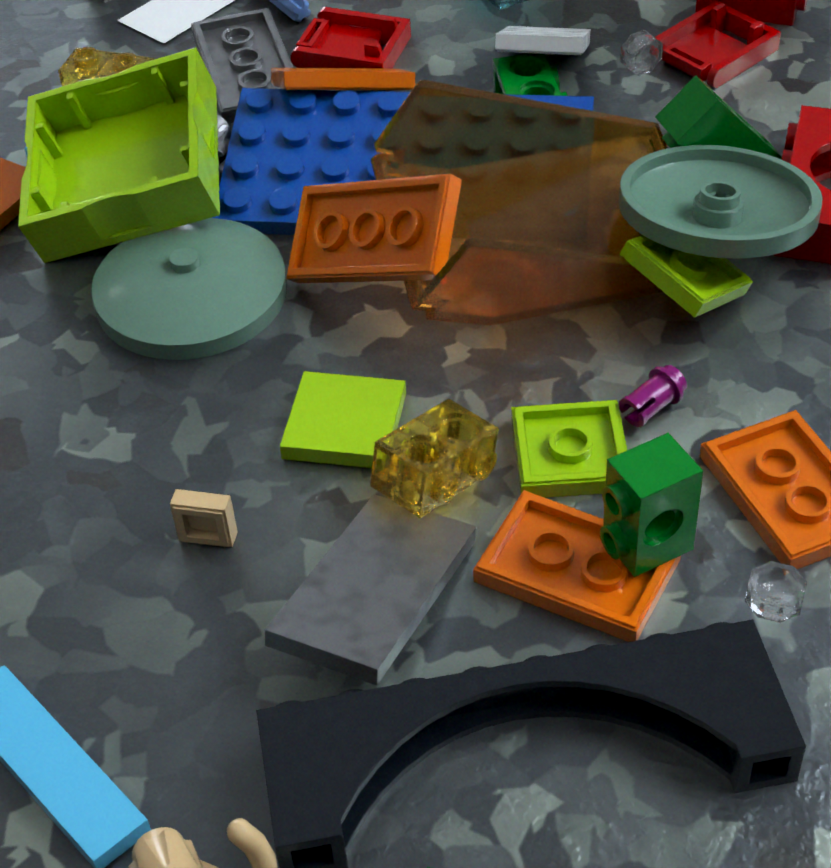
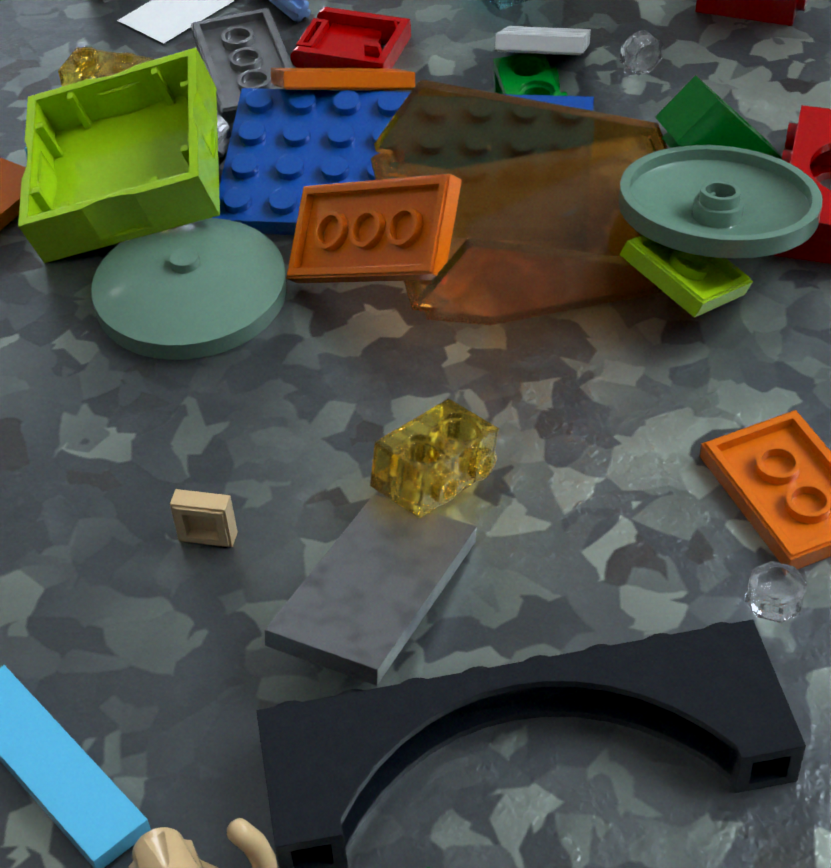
lime tile [280,371,407,470] -> none
orange tile [473,490,681,642] -> none
lime tile [511,400,627,498] -> none
green brick [600,433,703,577] -> none
magenta pin [619,365,687,428] -> none
red container [649,0,781,88] -> none

